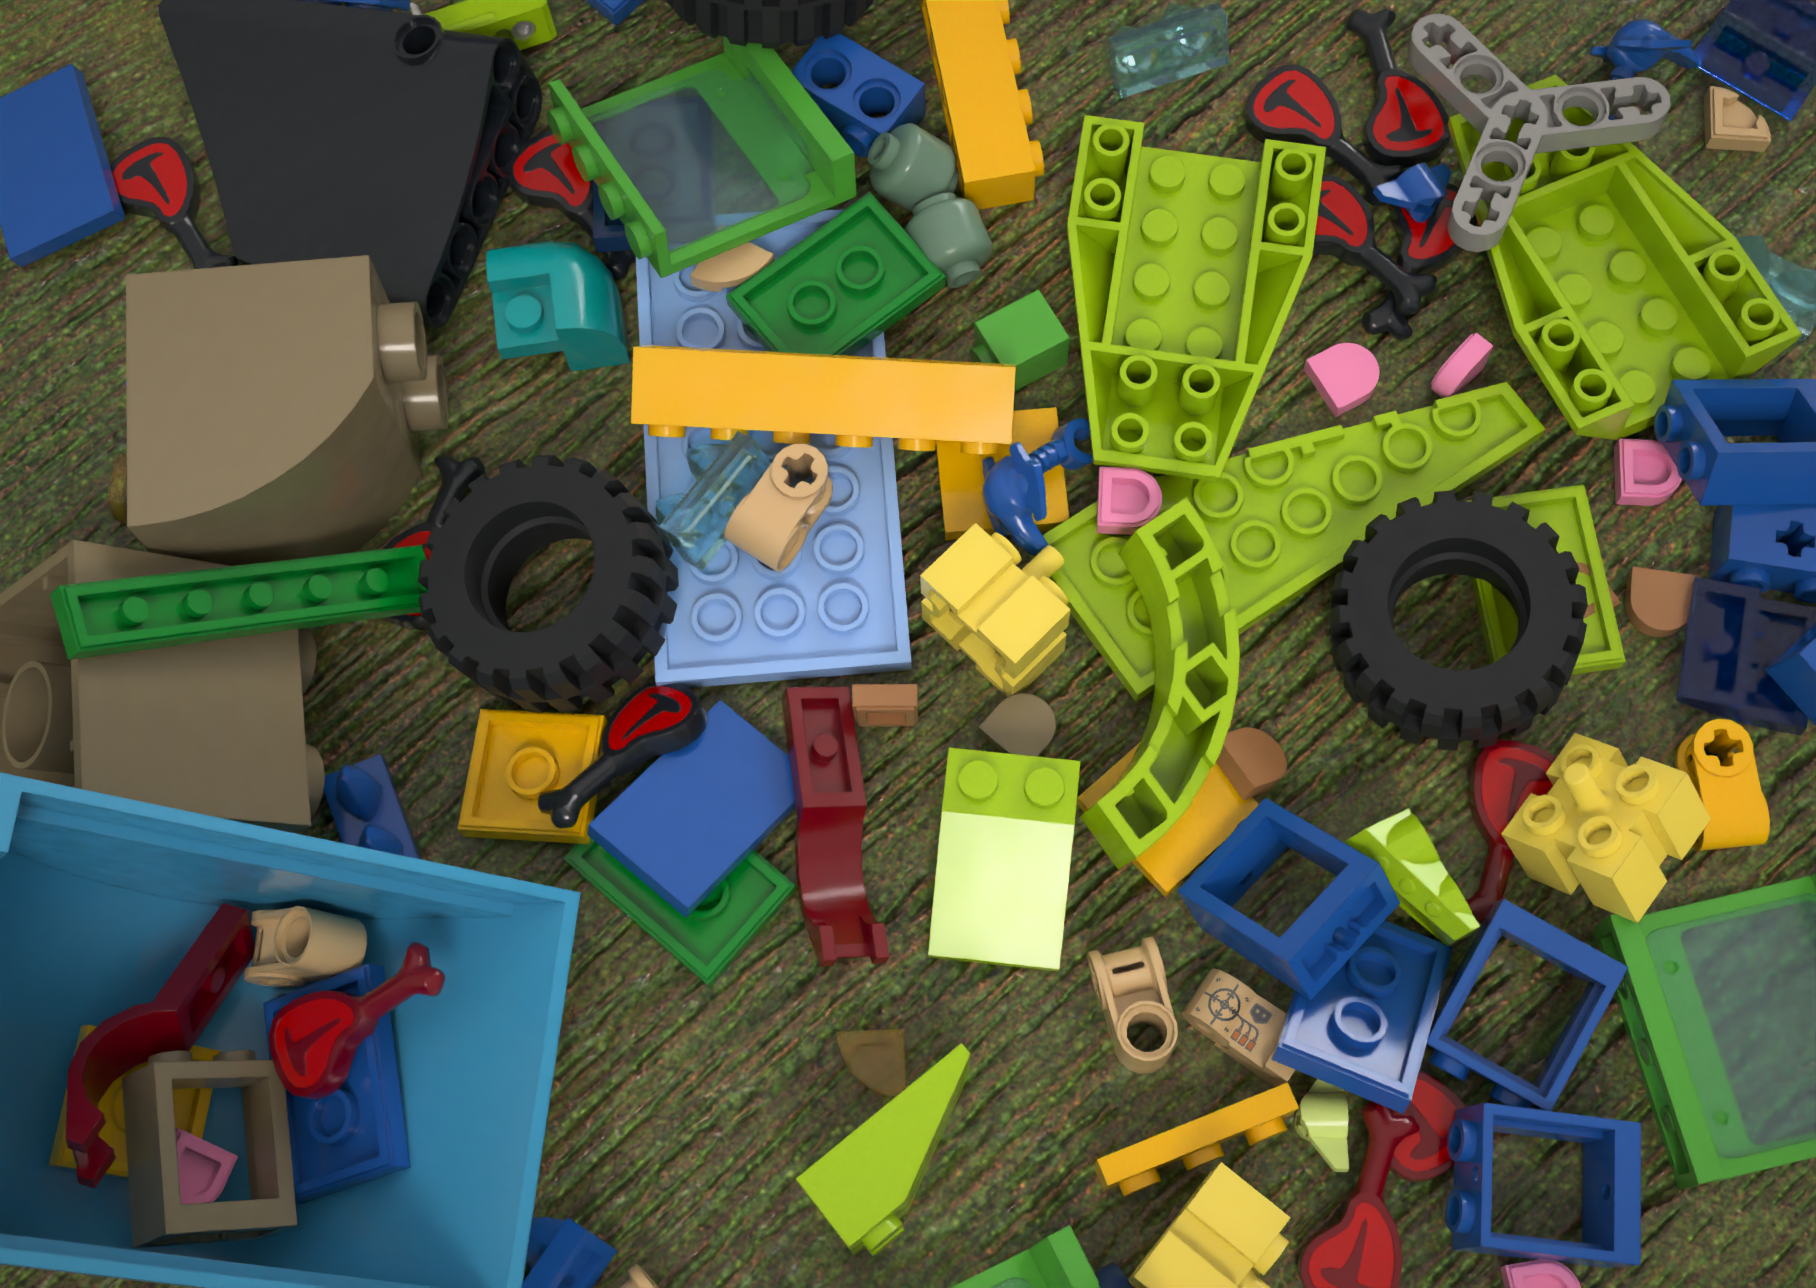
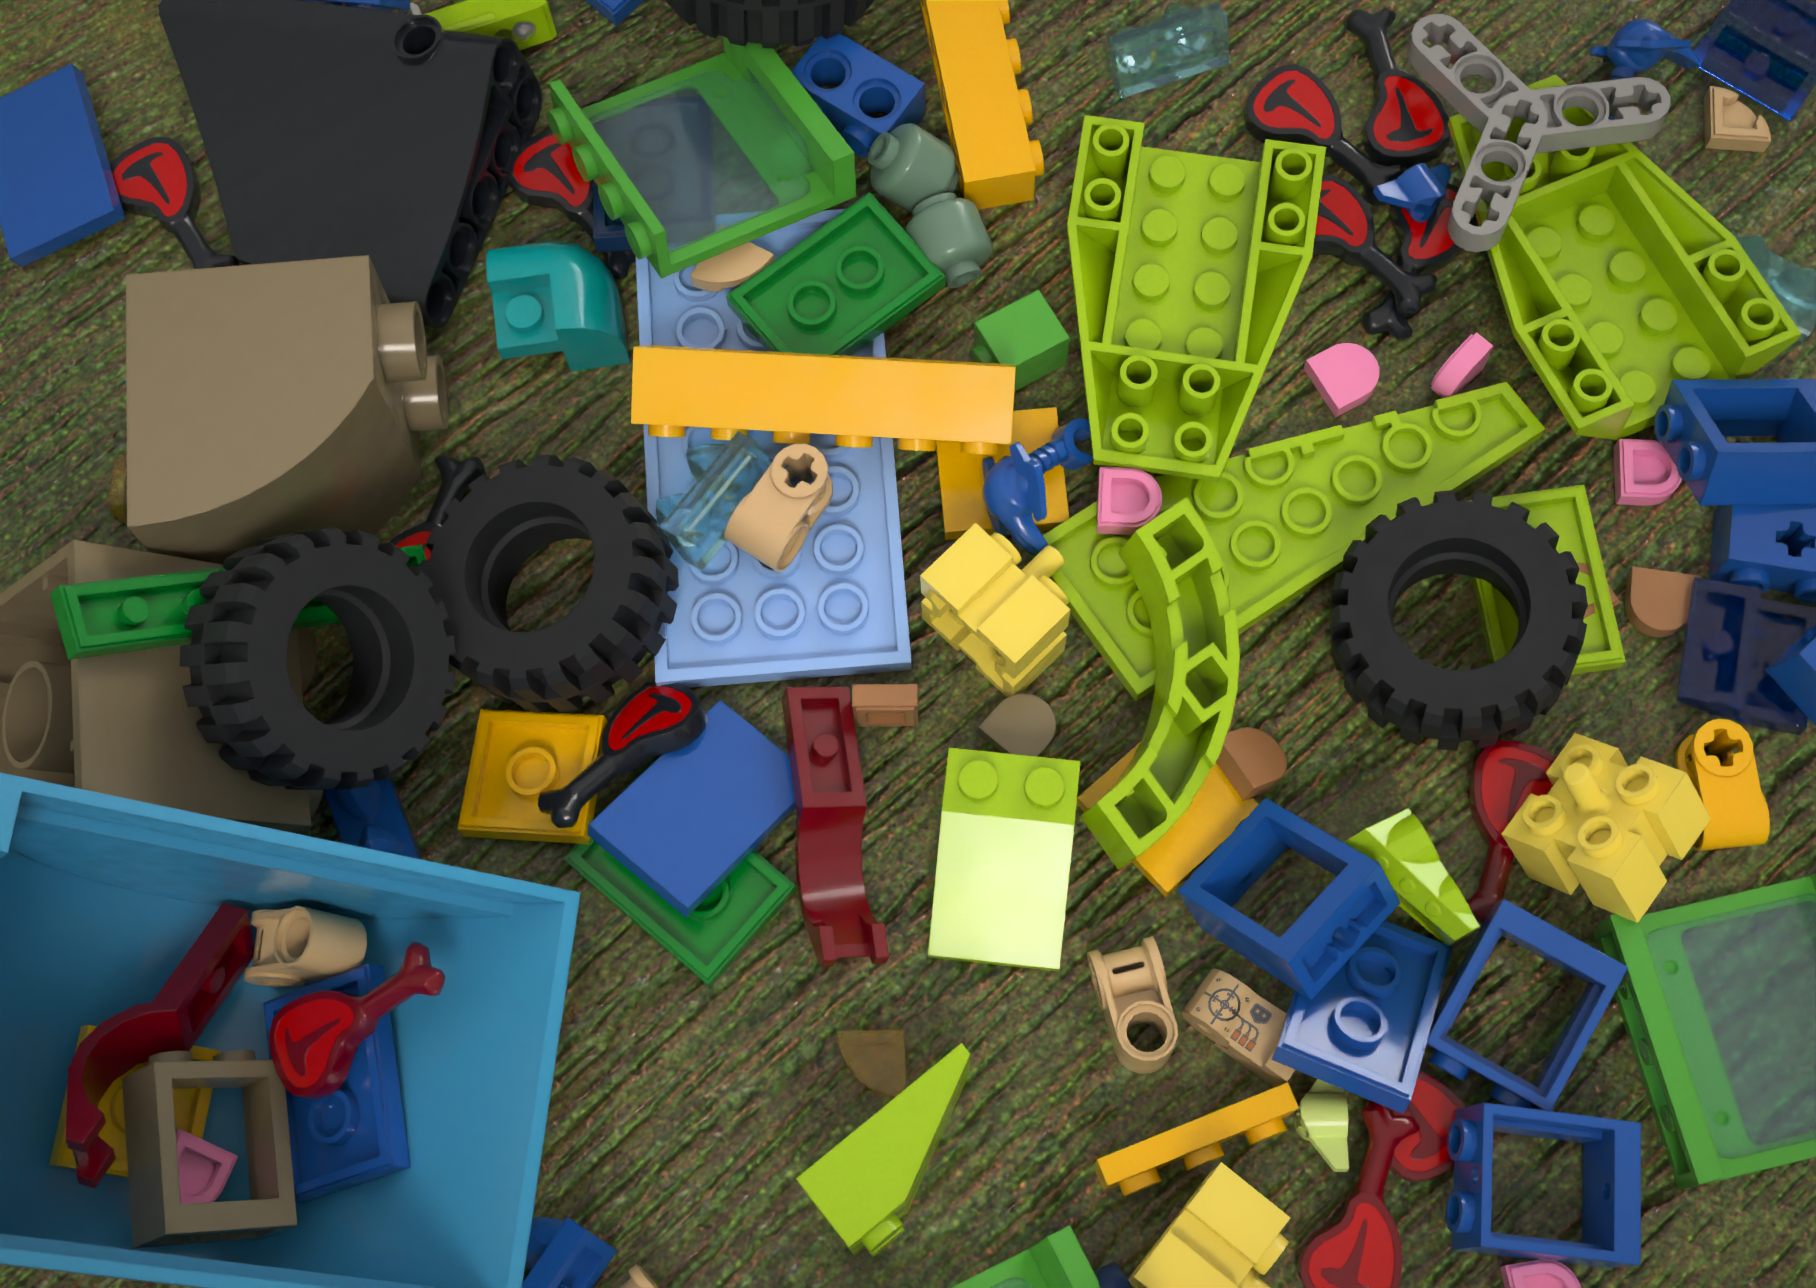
none -> black tyre [180,528,456,790]

